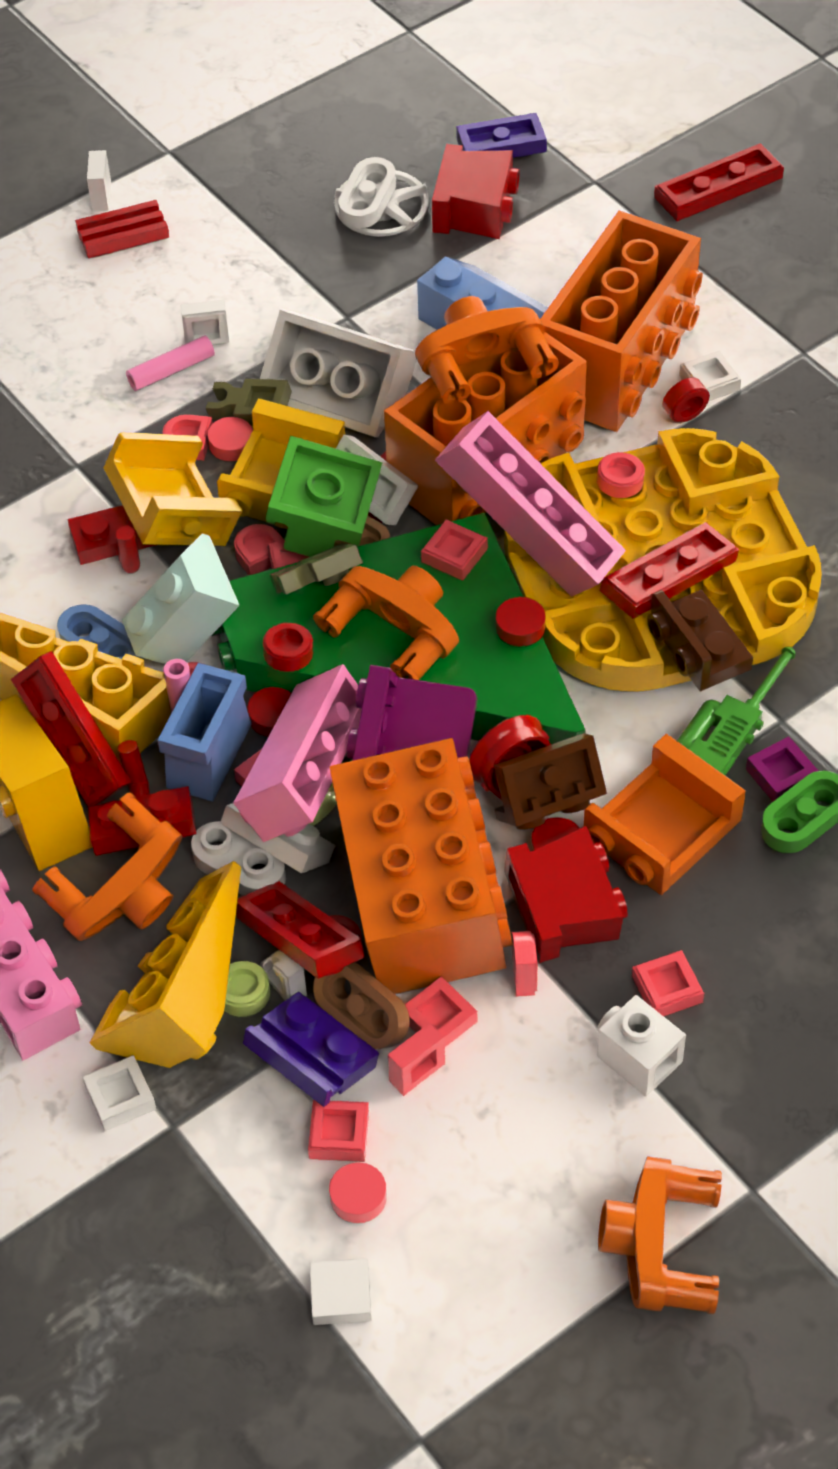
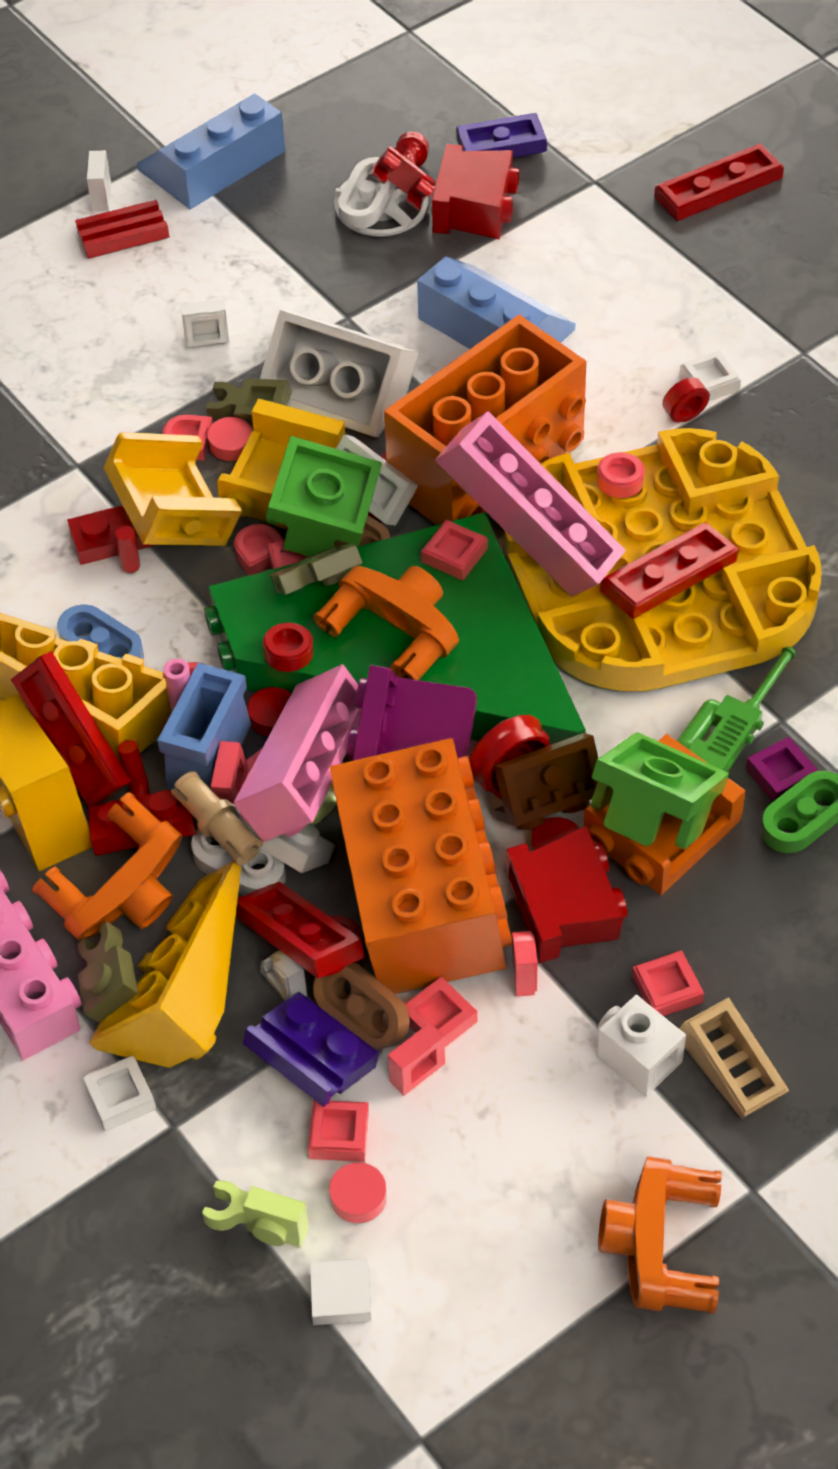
light aqua slope [122,533,240,664] -> none
bright pink piece [126,335,215,391] -> none
yellowish green tile [224,961,270,1017] -> none
orange connector [415,296,559,405] -> none
red tile [496,597,546,646] -> none
orange brick [540,210,703,432] -> none
reddish brown bracket [647,589,753,692] -> none
none -> olive plate [77,921,138,1023]
none -> medium blue slope [137,93,285,210]
none -> tan pin [171,771,263,865]
none -> yellowish green plate [202,1180,309,1248]
none -> coral tile [210,741,248,803]
none -> red bar [371,131,436,210]
none -> bright green panel [590,732,729,850]
none -> tan slope [679,997,790,1119]

